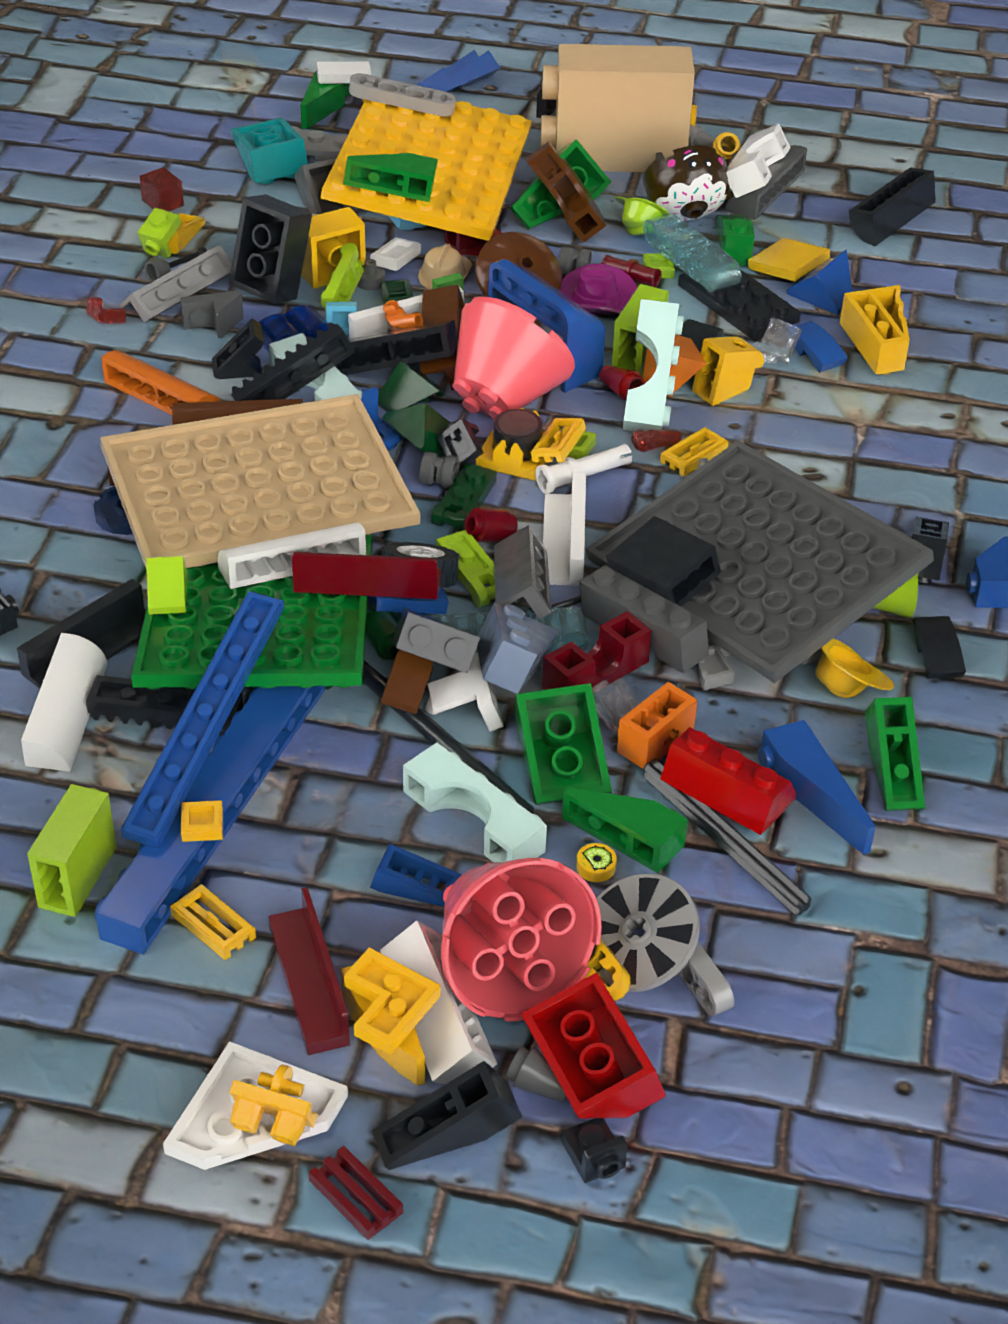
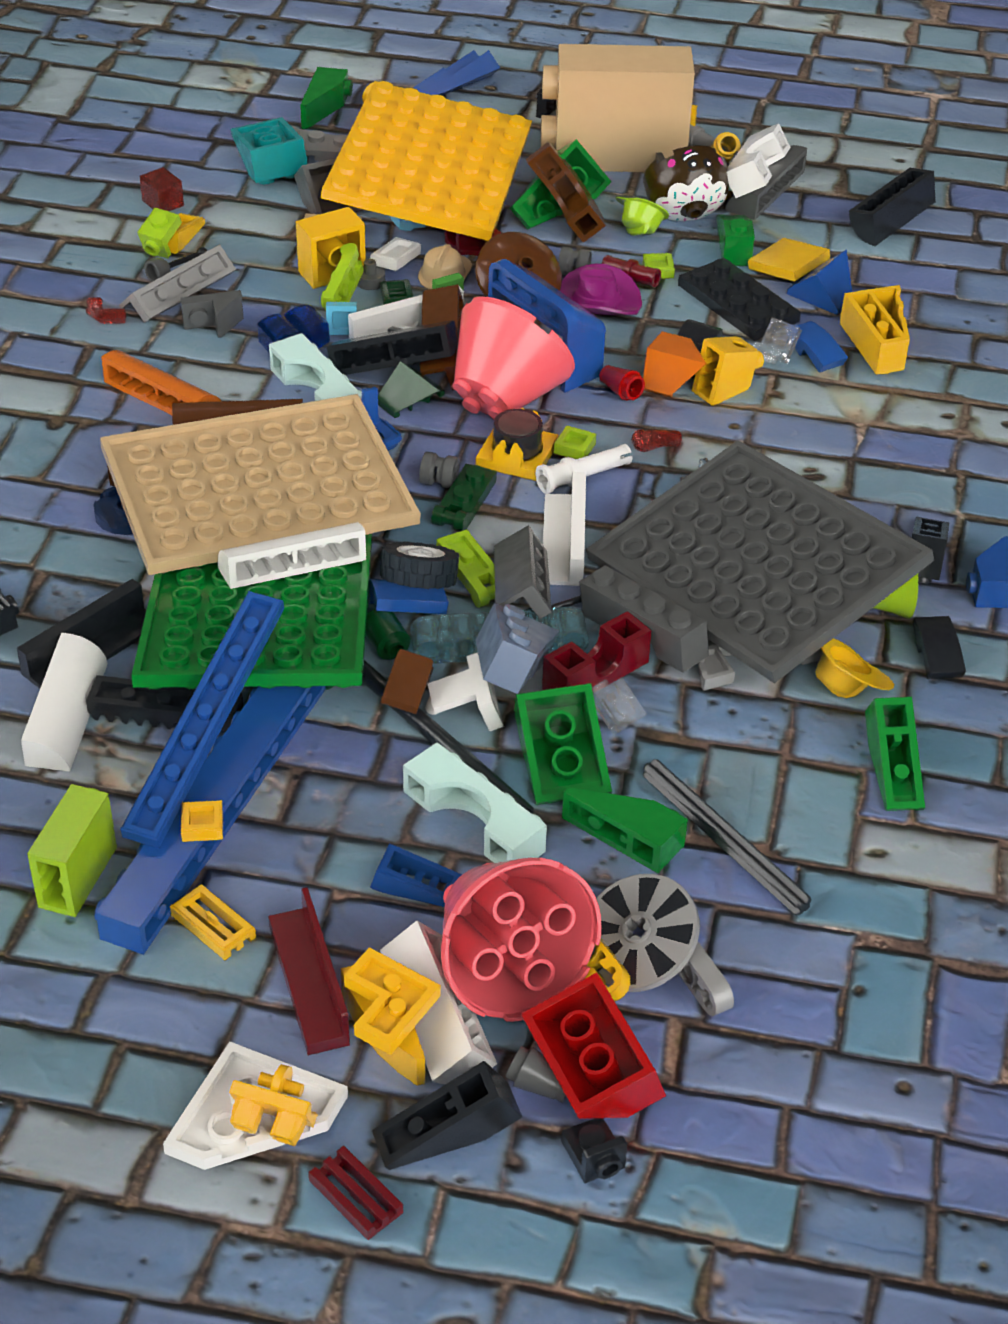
lime slope [146,556,187,615] -> none
black slope [212,318,264,380] -> none
black brick [229,194,312,304] -> none
black gear [231,322,355,401] -> none
dark red panel [292,552,442,599] -> none
white tile [316,61,372,84] -> none
green slope [343,153,438,202] -> none
light grey beam [349,73,456,116] -> none
dark green slope [382,403,451,457] -> none
orange arm [383,300,423,329] -> none
brick [391,607,480,673] -> none
black bracket [437,419,484,471] -> none
dark red brick [465,508,518,543] -> none
yellow tile [530,418,586,462] -> none
yellow tile [576,843,617,882] -> none
black brick [605,516,721,607] -> none
lime brick [612,284,669,378] -> none
orange brick [617,682,697,770] -> none
light aqua arch [623,299,684,436] -> none
clear light blue beam [643,213,742,292] -> none
yellow tile [660,427,729,477] -> none
red slope [660,727,797,835] -> none
blue slope [758,720,876,855] -> none

